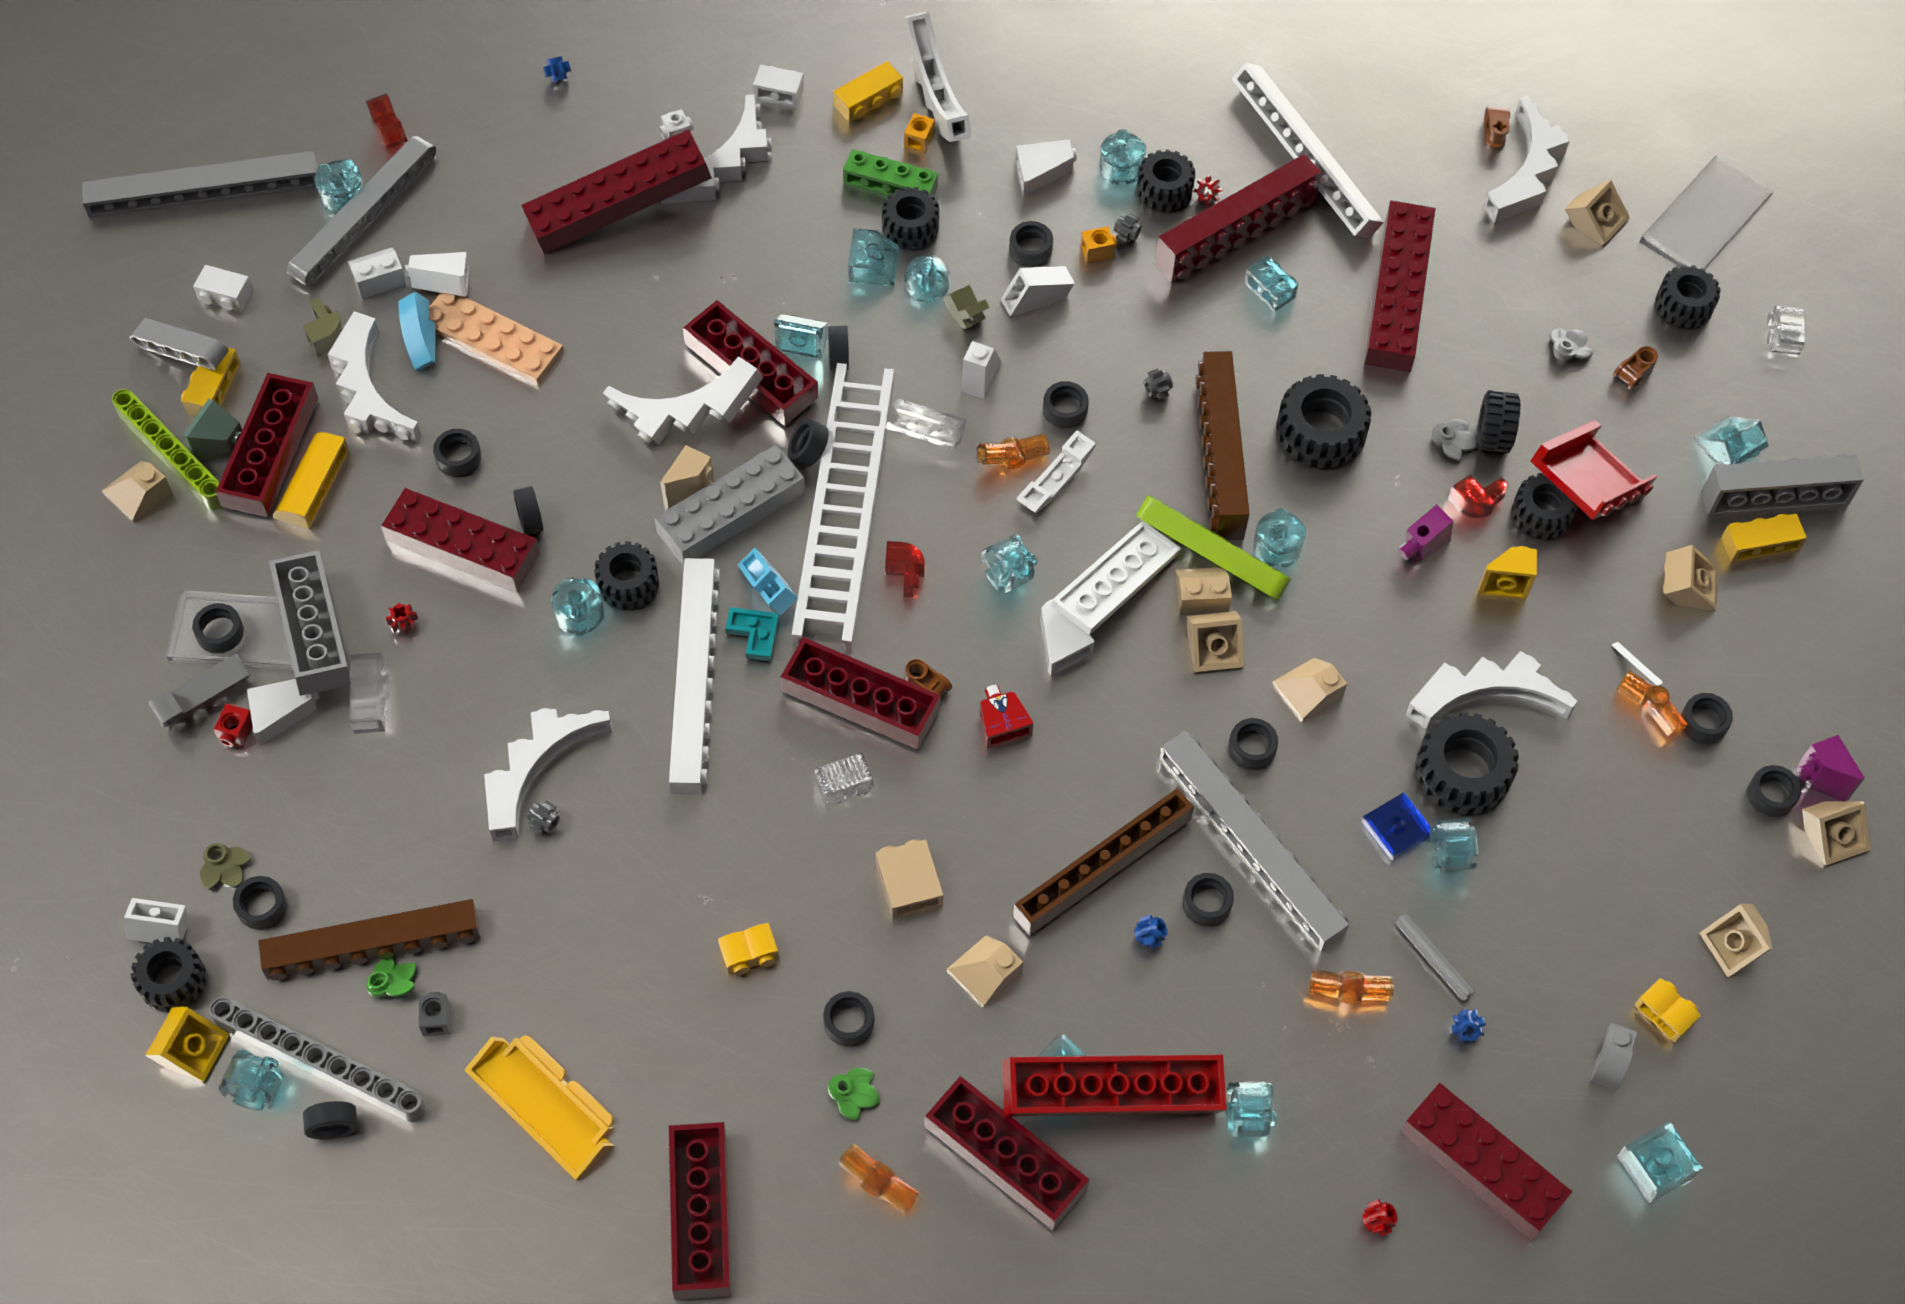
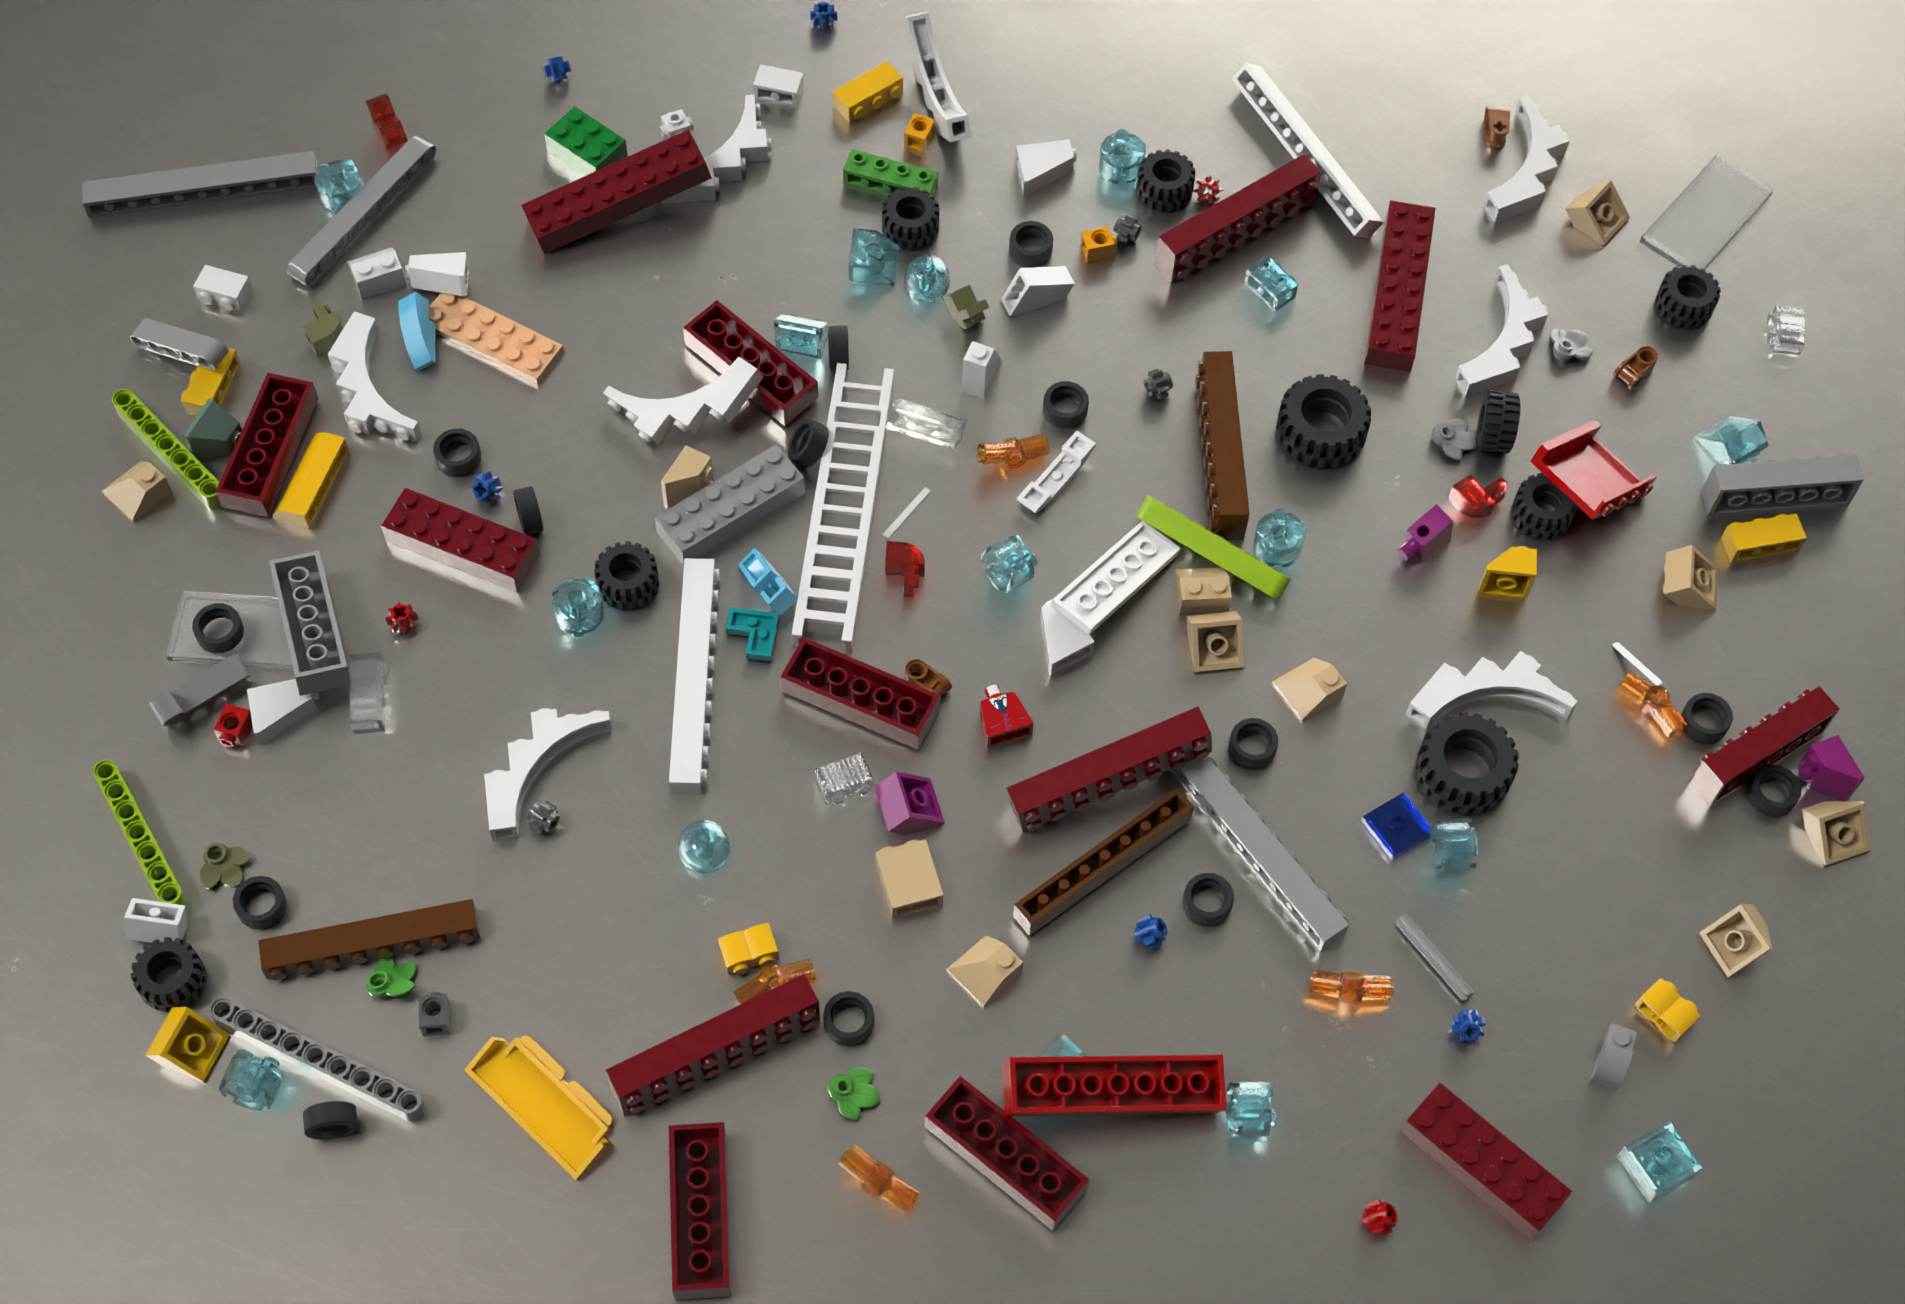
none -> lime beam [93,760,187,906]
none -> blue gear [471,471,503,503]
none -> green brick [544,106,628,176]
none -> dark red brick [605,974,820,1116]
none -> clear light blue cylinder [678,820,730,874]
none -> clear orange piece [733,959,816,1004]
none -> blue gear [810,2,837,30]
none -> magenta slope [874,771,945,835]
none -> white sticker [882,487,931,538]
none -> dark red brick [1006,707,1212,832]
none -> white arch [1455,264,1548,398]
none -> dark red brick [1690,686,1840,806]

